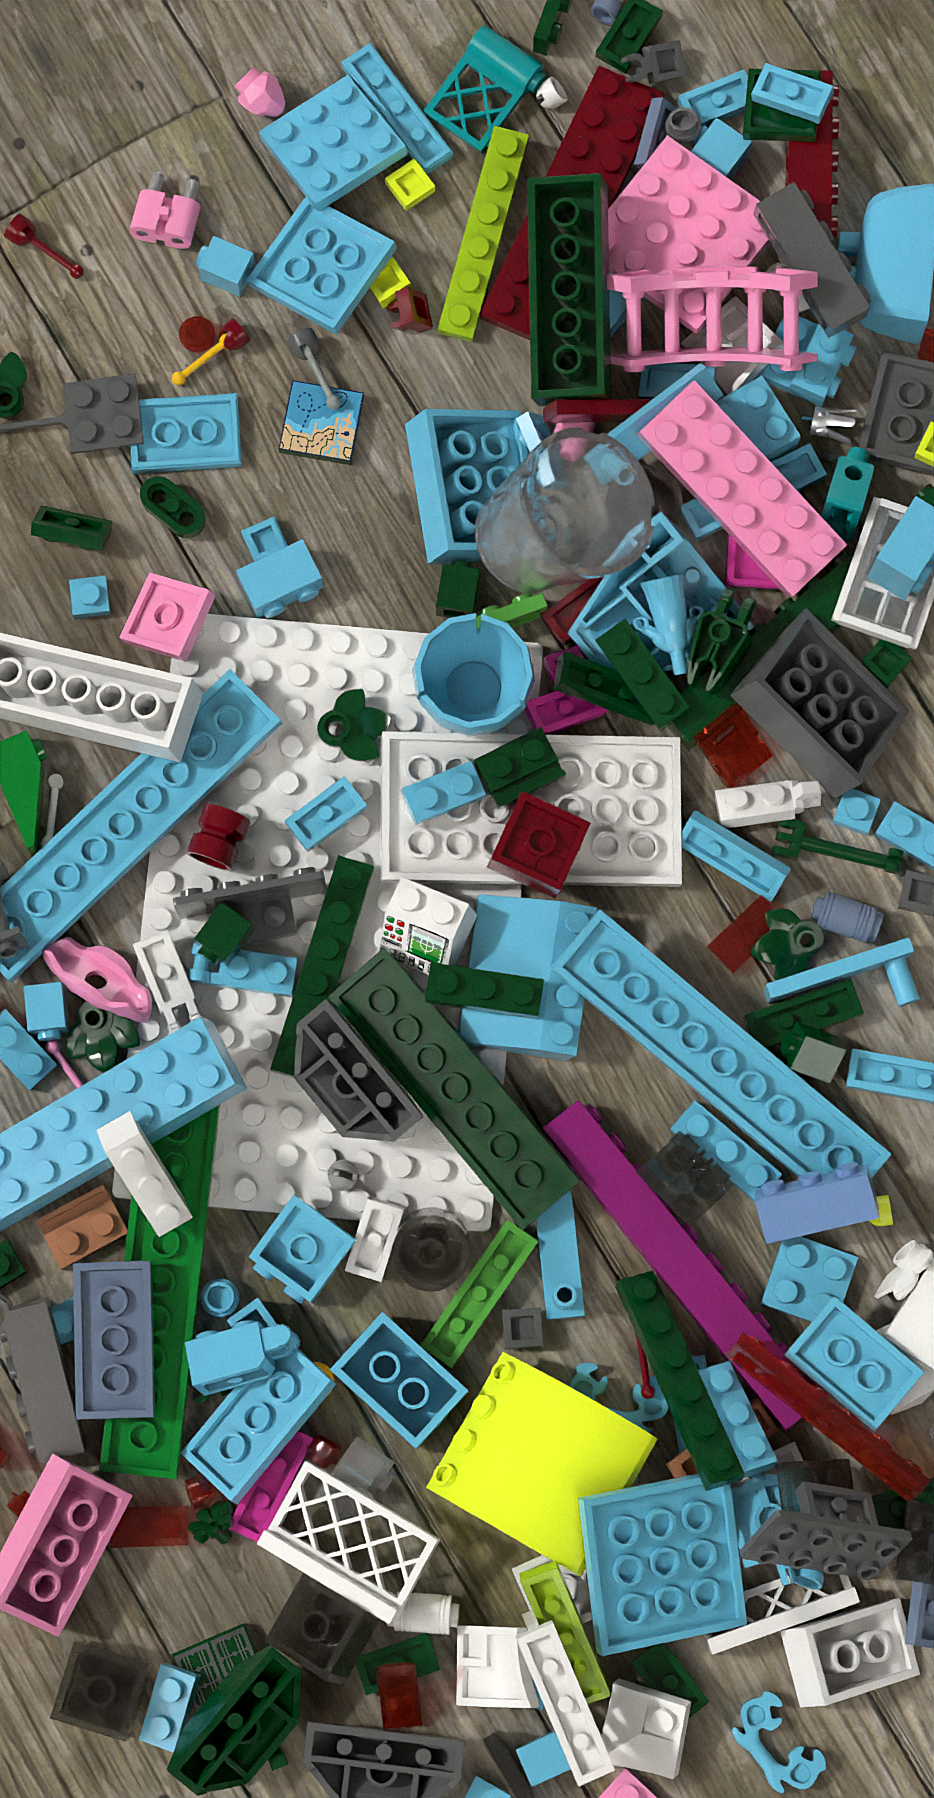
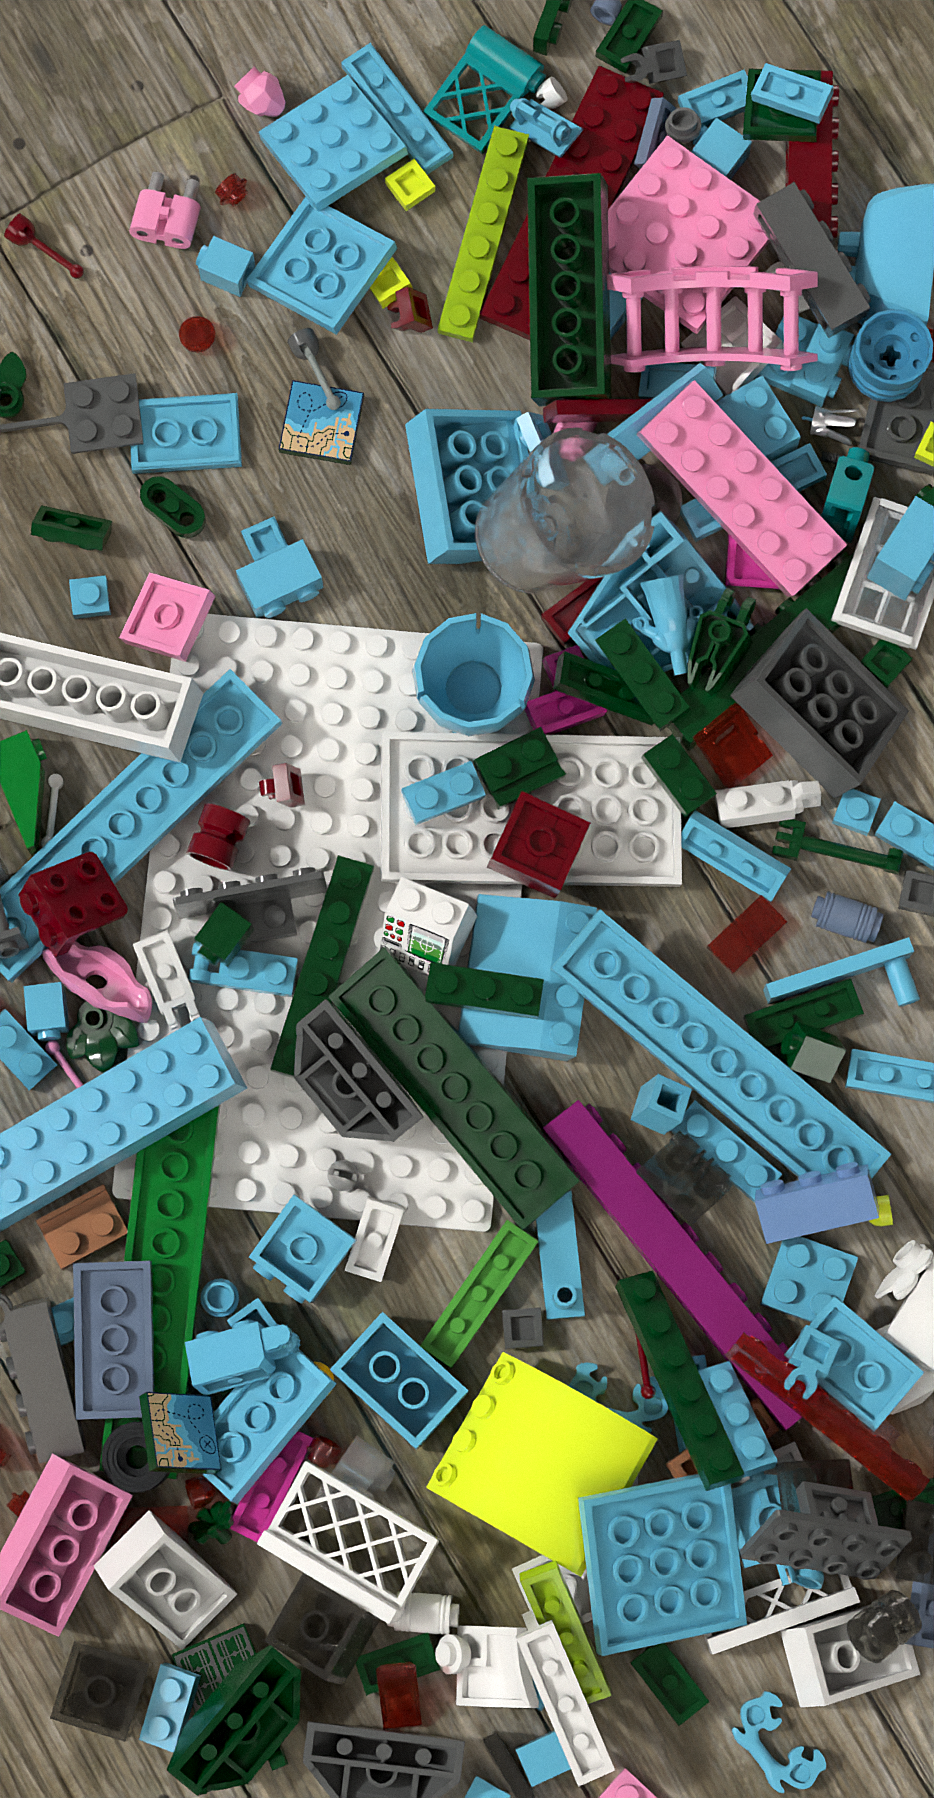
white brick [96,1111,193,1237] -> none
hinge [172,318,251,386] -> none
medium azure plate [284,776,367,853] -> none
dark green plate [317,689,391,762] -> none
clear smoke brick [392,1207,470,1292] -> none
dark green brick [436,561,480,618] -> none
bright green plate [477,593,547,629] -> none
white plate [601,1678,691,1779] -> none
dark green plate [750,908,824,981] -> none
none -> dark red bracket [18,852,128,958]
none -> white slope [94,1510,237,1649]
none -> black tyre [102,1421,170,1493]
none -> tile [139,1392,222,1474]
none -> clear red plate [215,173,248,207]
none -> tile [259,763,305,808]
none -> white plate [435,1634,471,1674]
none -> medium azure hinge [509,98,583,158]
none -> medium azure brick [630,1074,692,1135]
none -> dark green plate [641,734,717,817]
none -> medium azure plate [784,1325,841,1400]
none -> clear smoke wheel [847,1590,922,1663]
none -> dark azure wheel [848,309,933,402]

